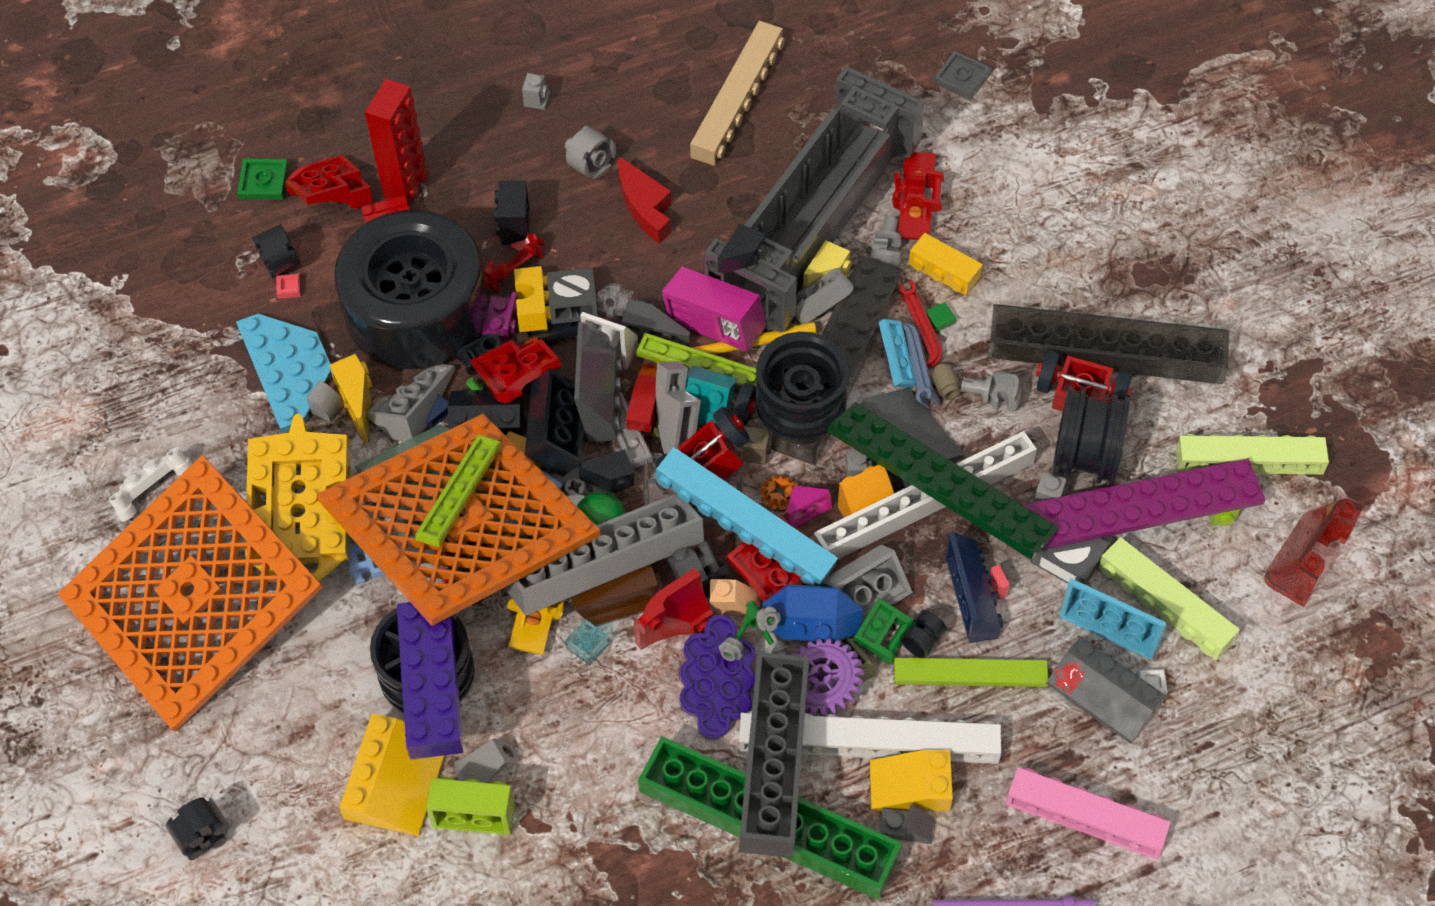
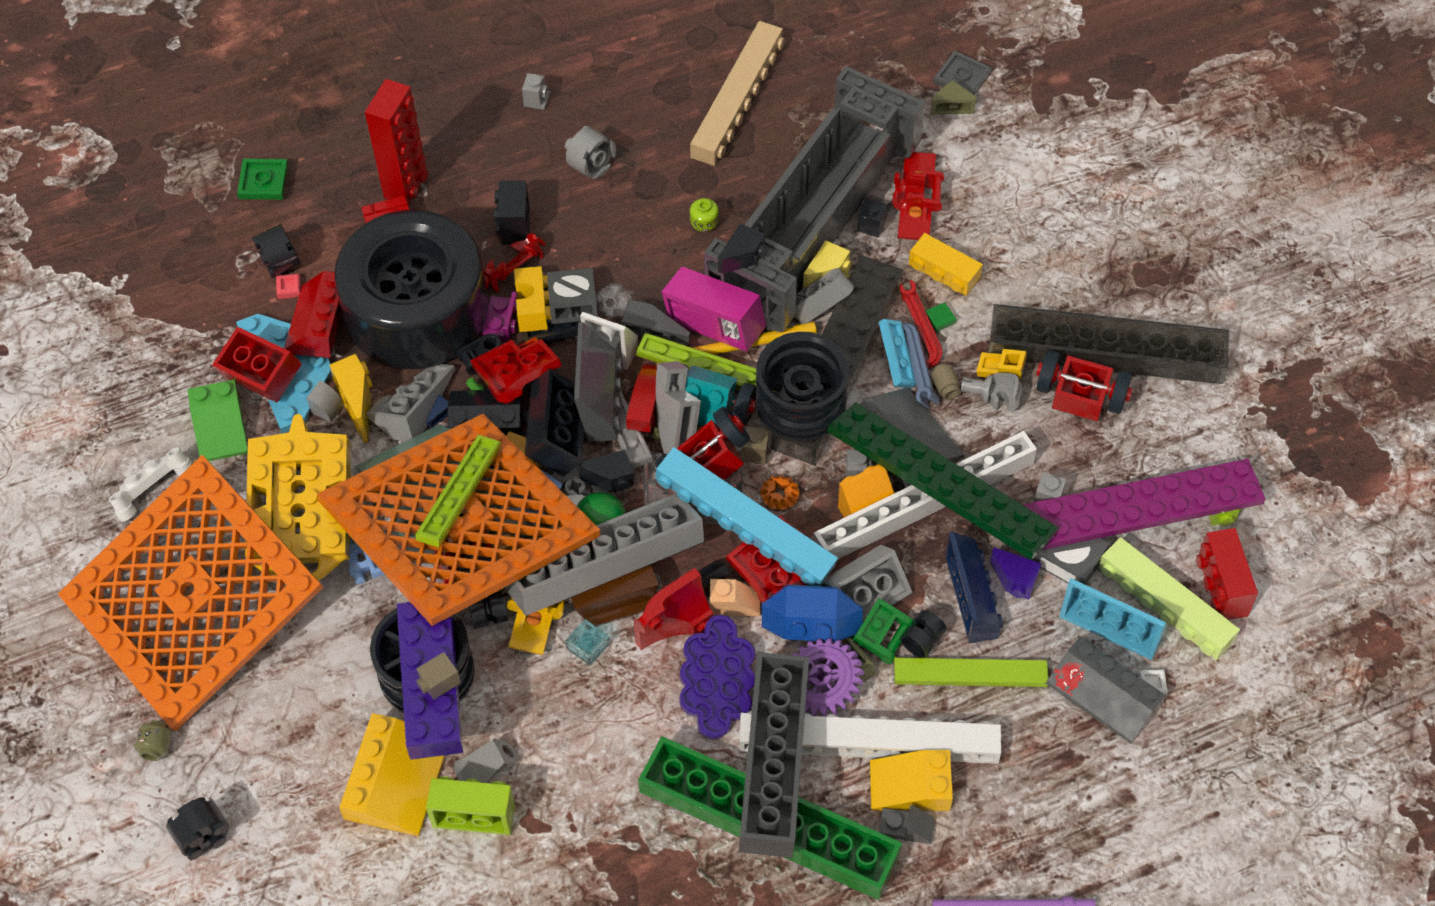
red slope [285,154,373,209] -> none
red slope [618,157,672,244] -> none
dark grey brick [667,542,720,582] -> none
light grey plant [719,601,788,661] -> none
dark pink slope [786,486,832,528] -> none
light grey piece [871,216,902,270] -> none
coral tile [990,564,1010,599] -> none
bright pink brick [1005,767,1171,860] -> none
black wheel [1052,385,1130,486] -> none
yellowish green brick [1176,434,1329,475] -> none
clear red windscreen [1264,499,1364,607] -> none
none -> olive head [135,720,172,761]
none -> bright green slope [187,379,248,461]
none -> red brick [212,326,302,403]
none -> red slope [284,271,342,358]
none -> dark tan brick [416,652,461,700]
none -> black wheel [469,590,509,630]
none -> lime head [690,198,719,232]
none -> black slope [857,195,892,238]
none -> olive slope [930,80,976,115]
none -> yellow brick [976,349,1027,380]
none -> dark purple slope [990,547,1041,600]
none -> red brick [1196,528,1258,620]

